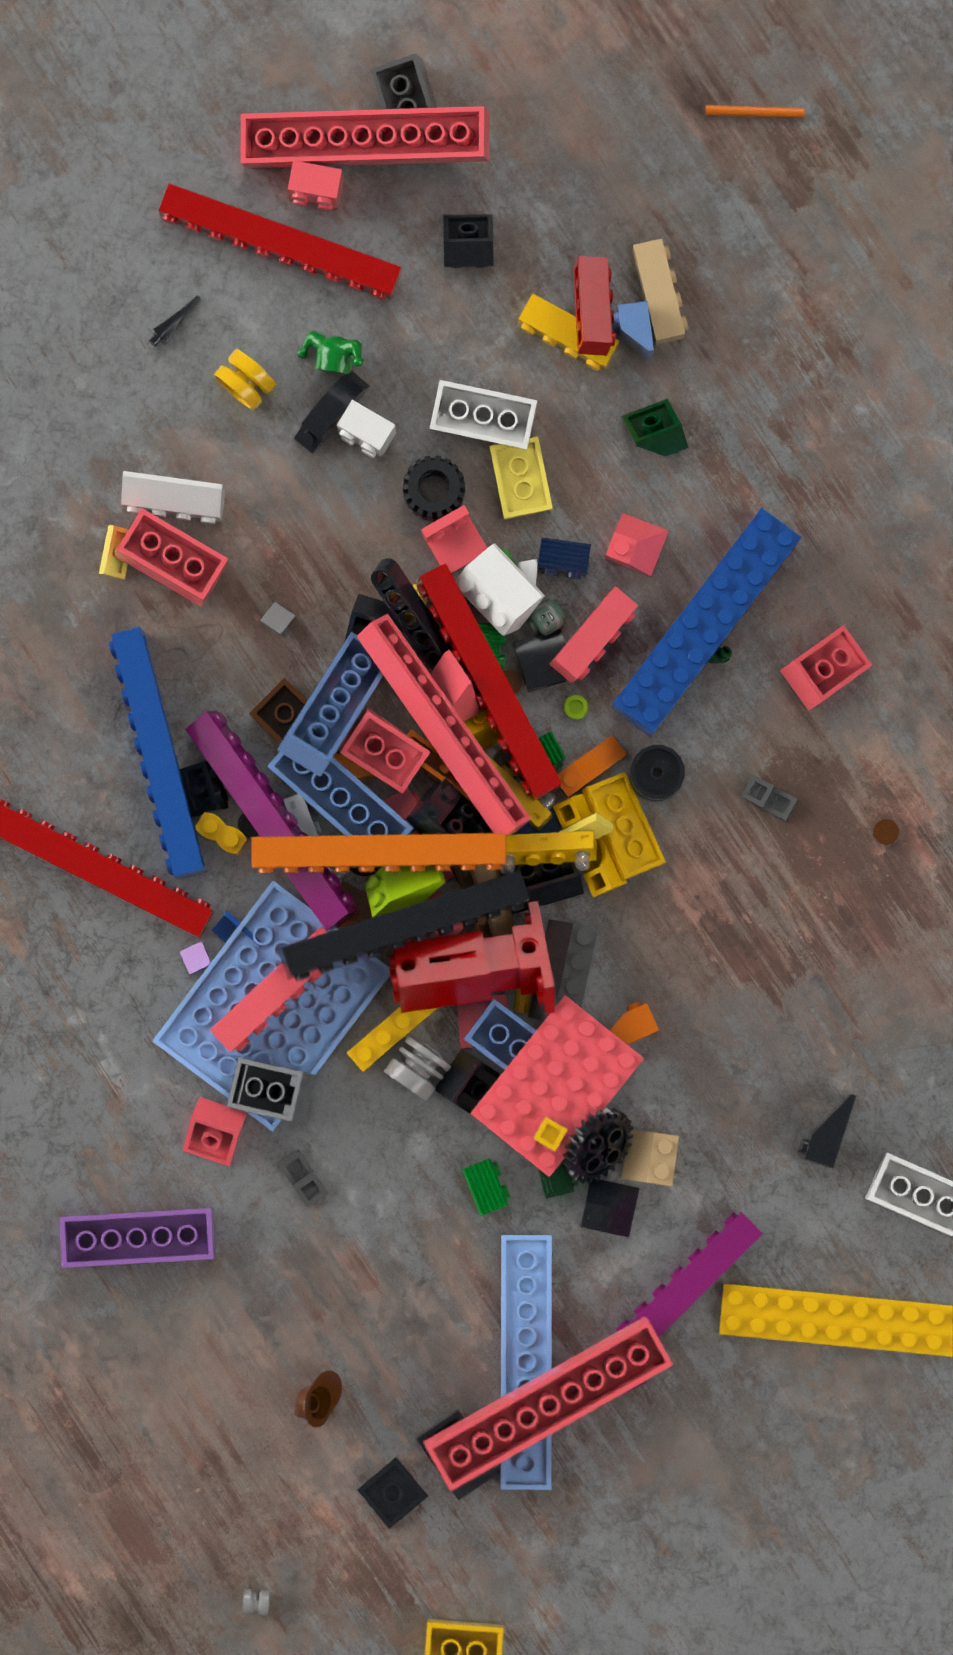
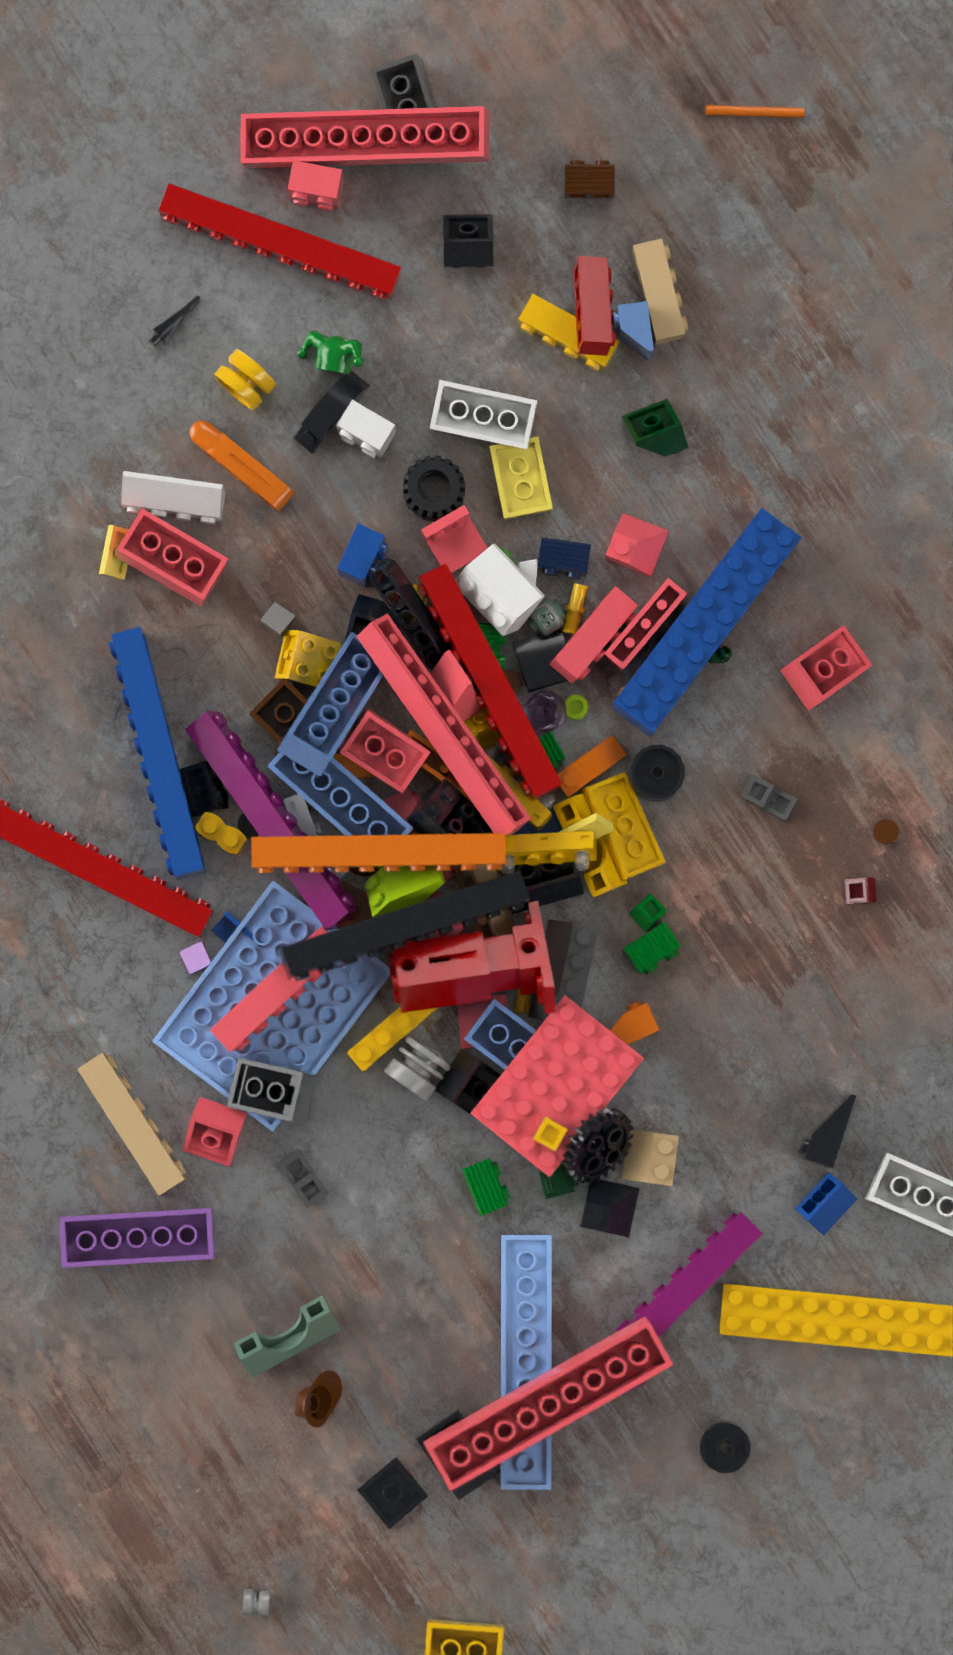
none -> tan brick [77,1053,186,1196]
none -> orange piece [189,420,295,512]
none -> sand green arch [233,1295,341,1378]
none -> yellow bracket [274,630,342,687]
none -> blue brick [337,523,388,588]
none -> clear purple hat [519,691,566,733]
none -> yellow pin [562,583,589,635]
none -> reddish brown brick [565,160,615,199]
none -> coral brick [603,578,687,673]
none -> green brick [623,921,681,975]
none -> green slope [629,893,667,931]
none -> black plate [699,1422,751,1473]
none -> blue brick [795,1172,857,1236]
none -> dark red slope [845,877,877,904]

